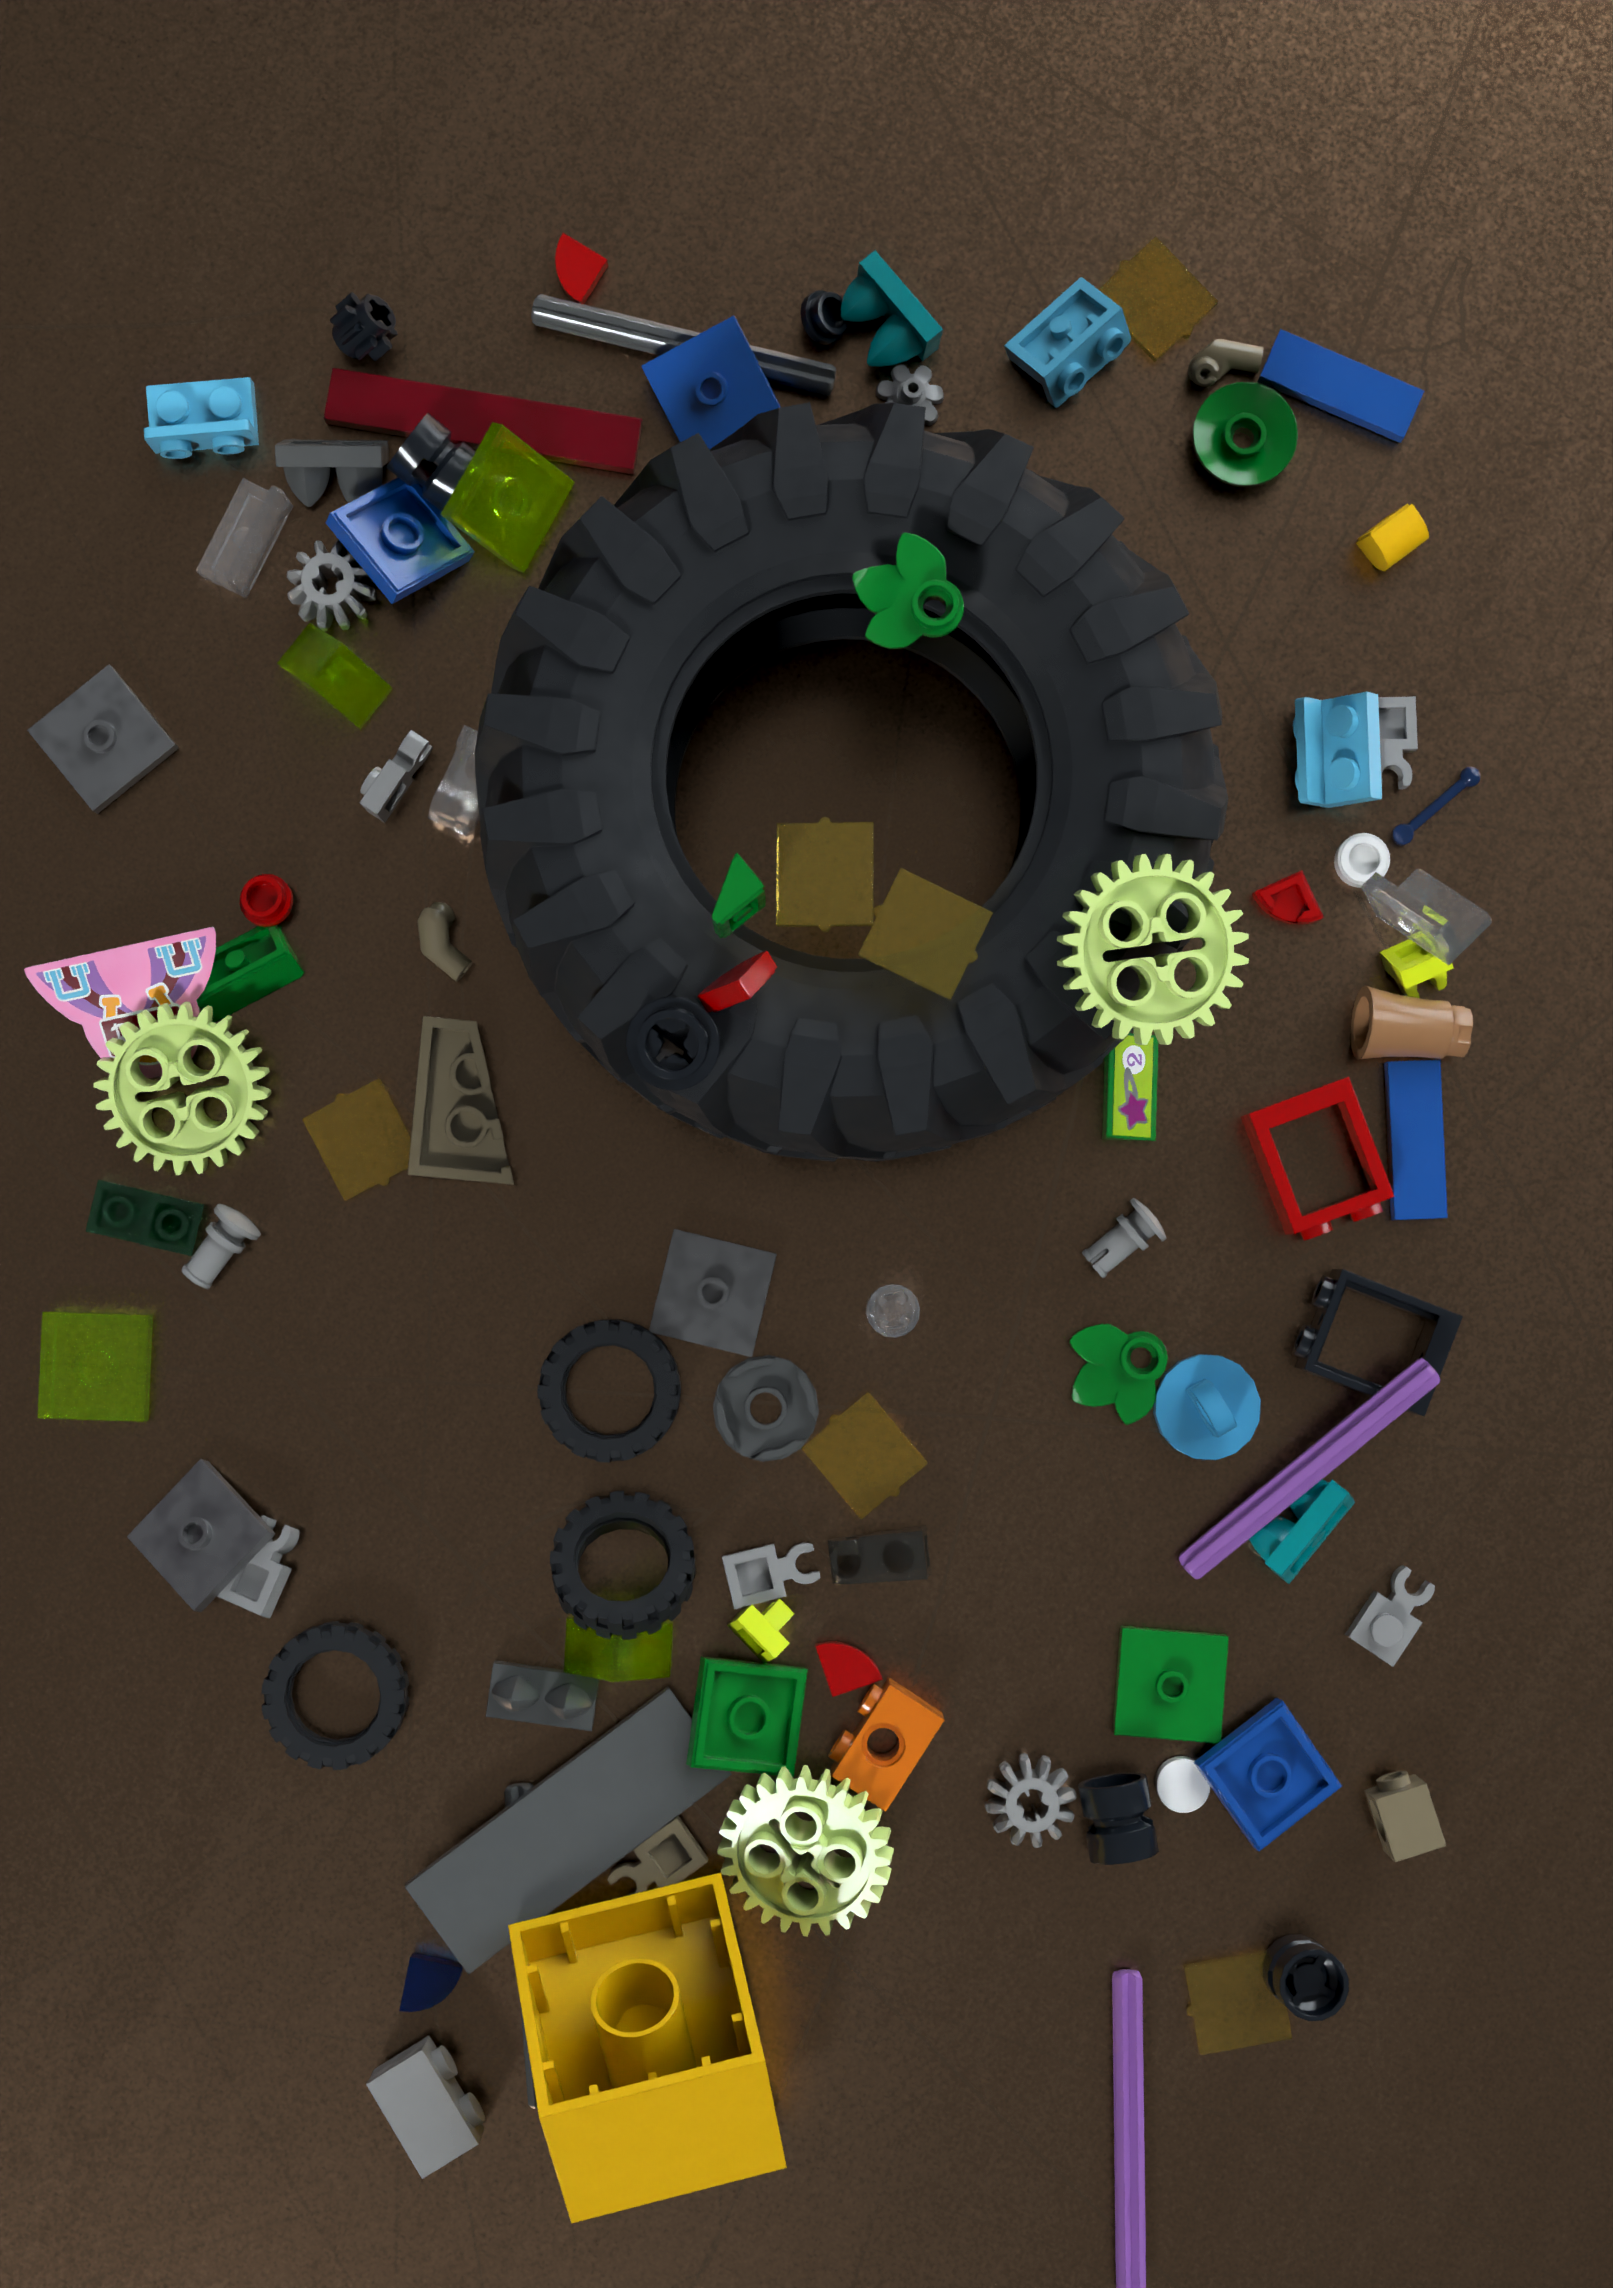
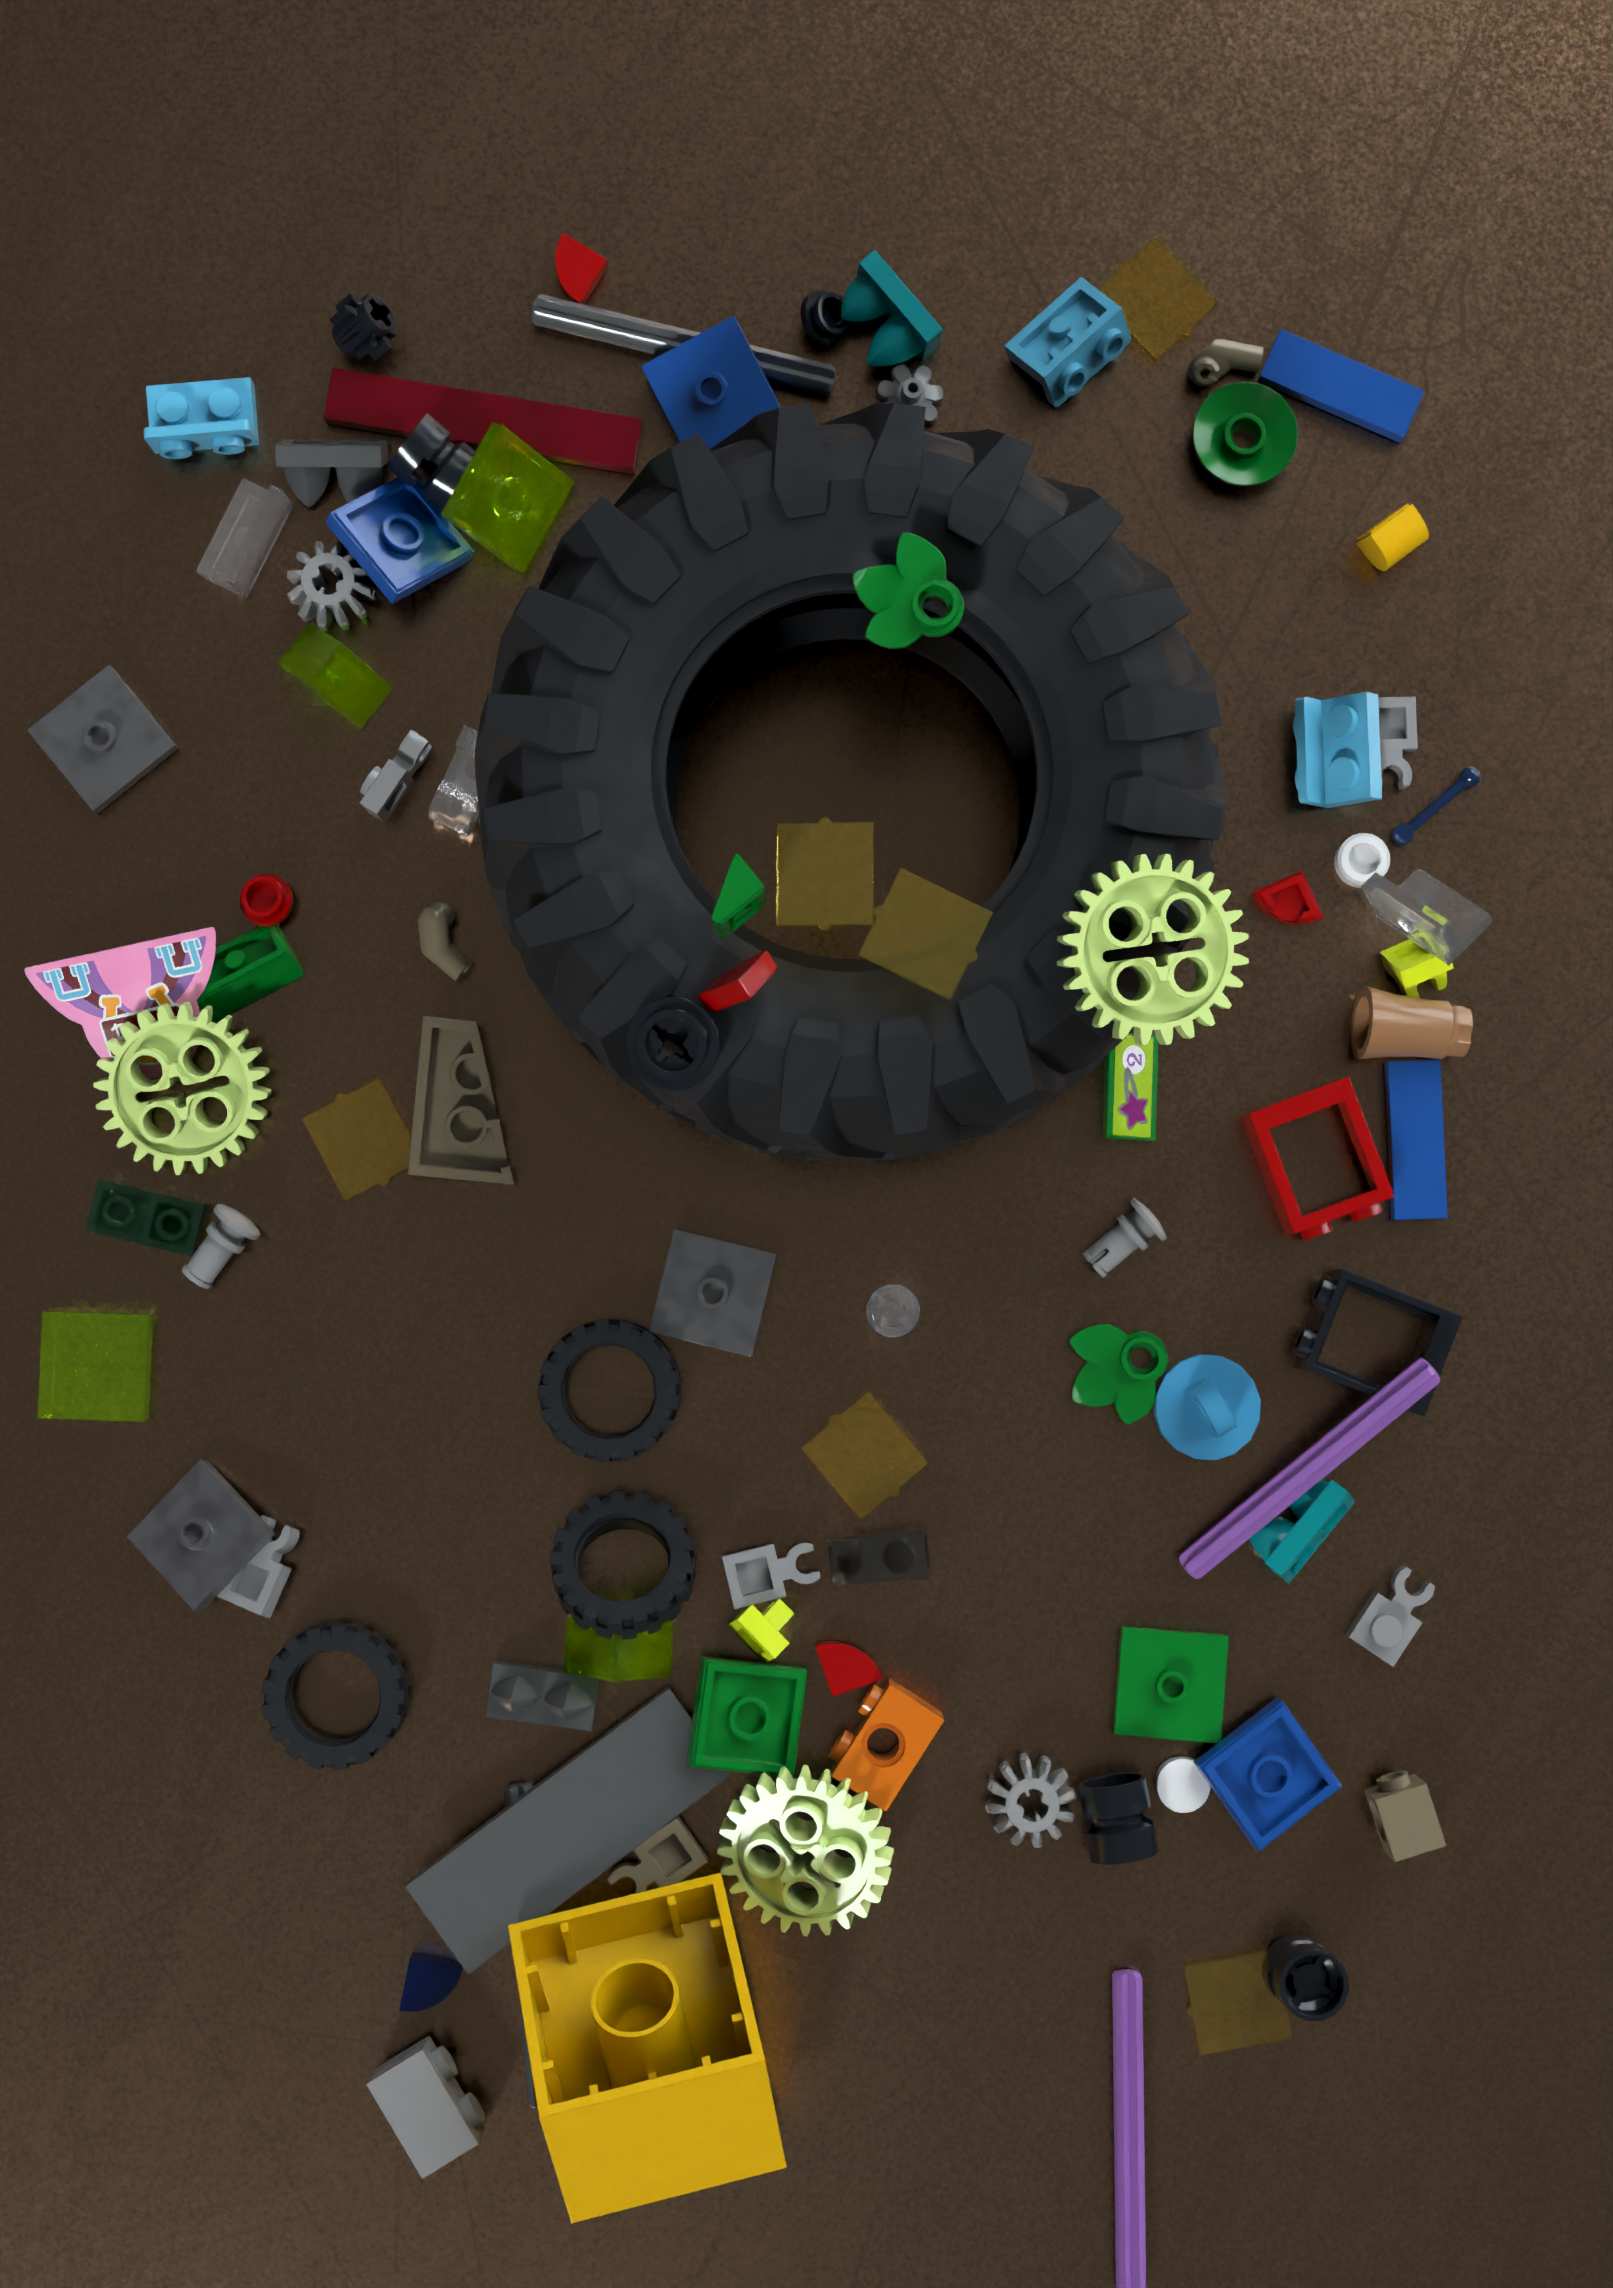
dark grey tile [713,1355,819,1462] -> none

